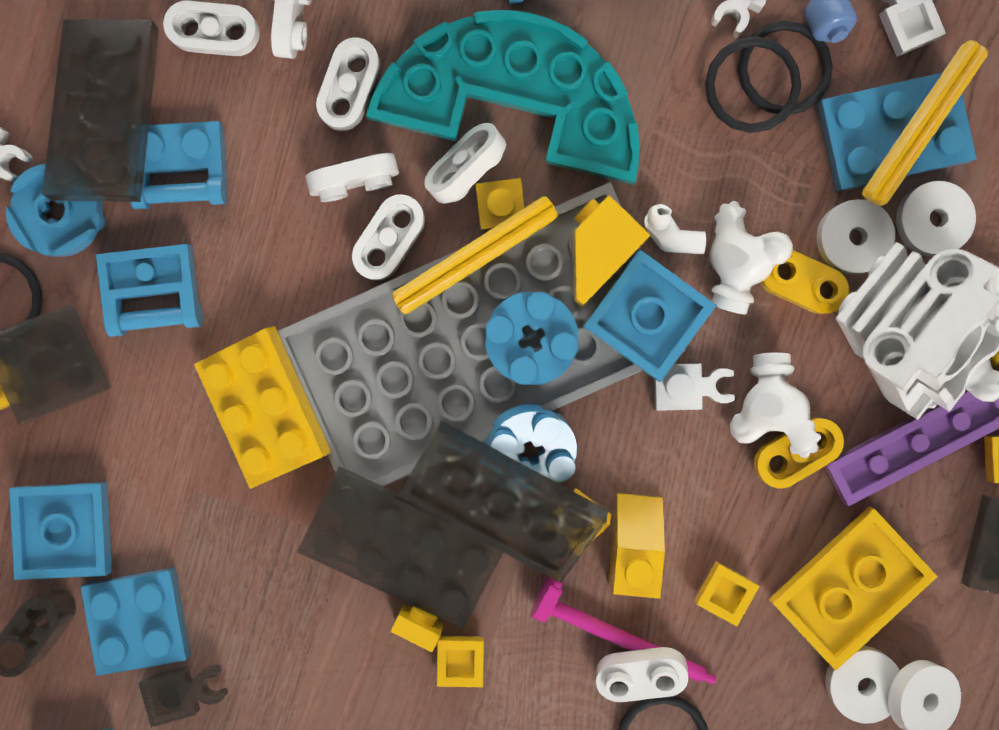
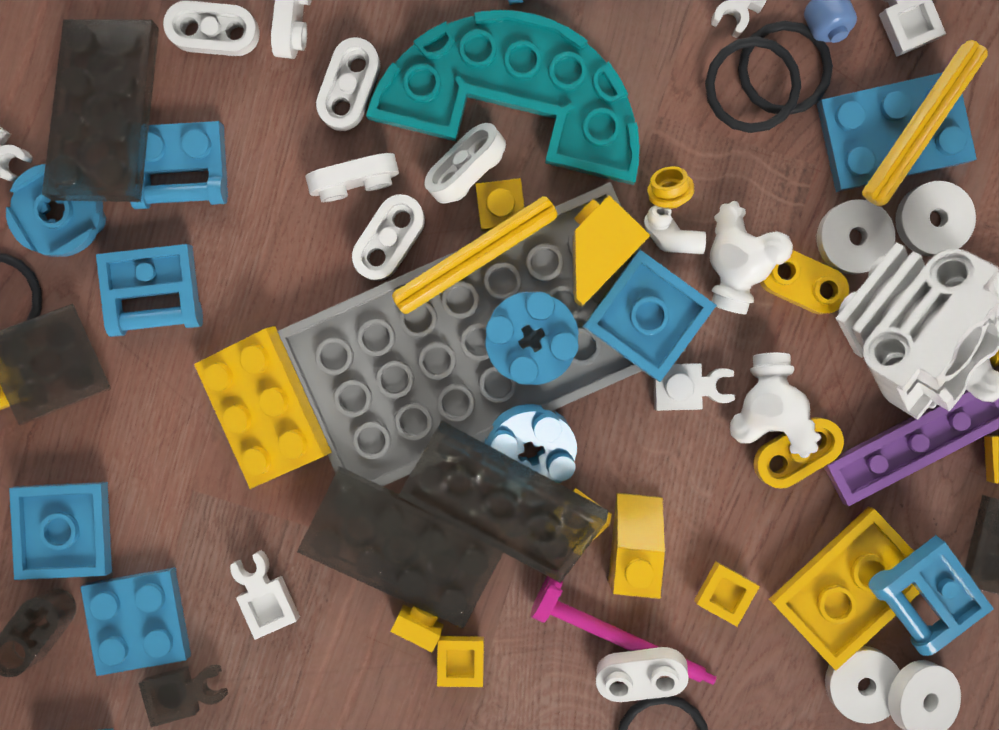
none -> white plate [230,550,300,640]
none -> yellow plate [647,166,694,209]
none -> dark azure plate [868,535,994,656]

